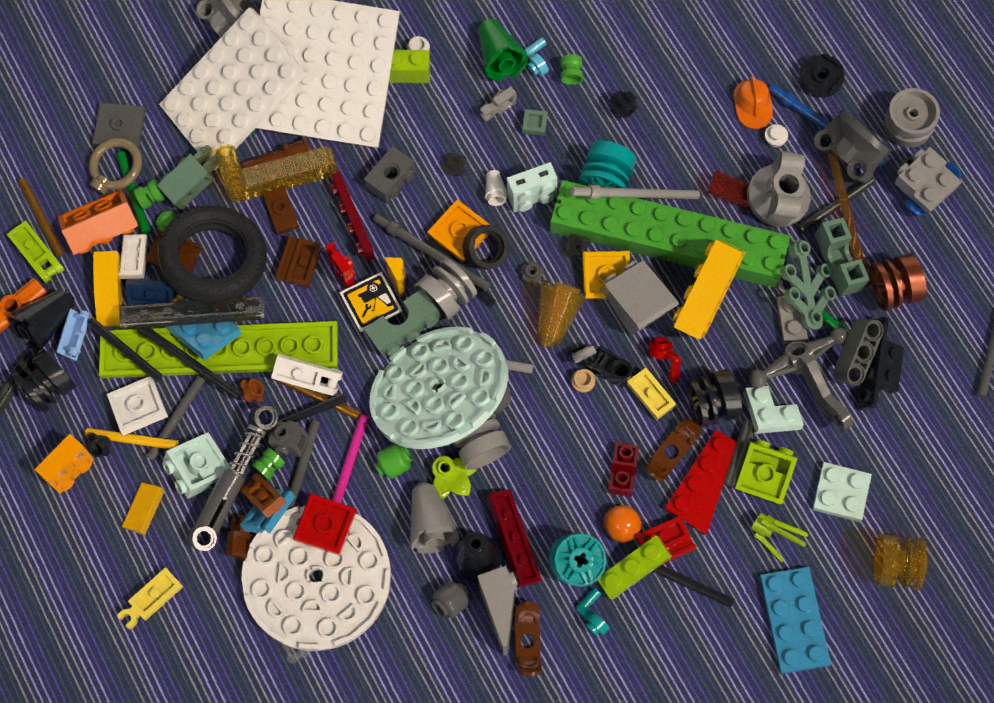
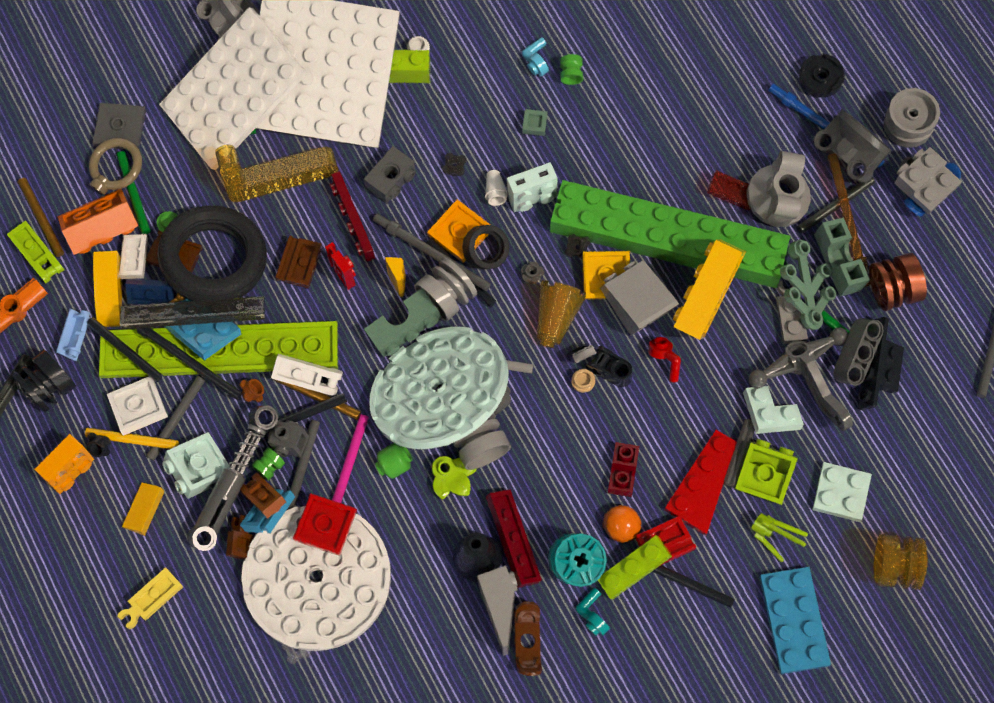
black cone [7,289,75,352] -> none
bright green wheel [134,179,166,210] -> none
sand green hinge [157,145,221,210] -> none
reddish brown pin [242,136,312,176] -> none
reddish brown plate [262,185,299,235] -> none
piece [339,272,403,332] -> none
light grey cone [410,482,459,554] -> none
dark grey head [432,581,469,618] -> none
green cone [478,19,528,81] -> none
light grey plate [480,87,517,122] -> none
light grey bar [570,185,700,200] -> none
teal wheel [579,140,637,188] -> none
black gear [609,90,637,118] -> none
light yellow plate [627,368,676,420] -> none
reddish brown piece [645,419,701,482] -> none
black wheel [687,369,743,428] -> none
orange piece [734,76,773,129] -> none
white plate [765,124,788,147] -> none

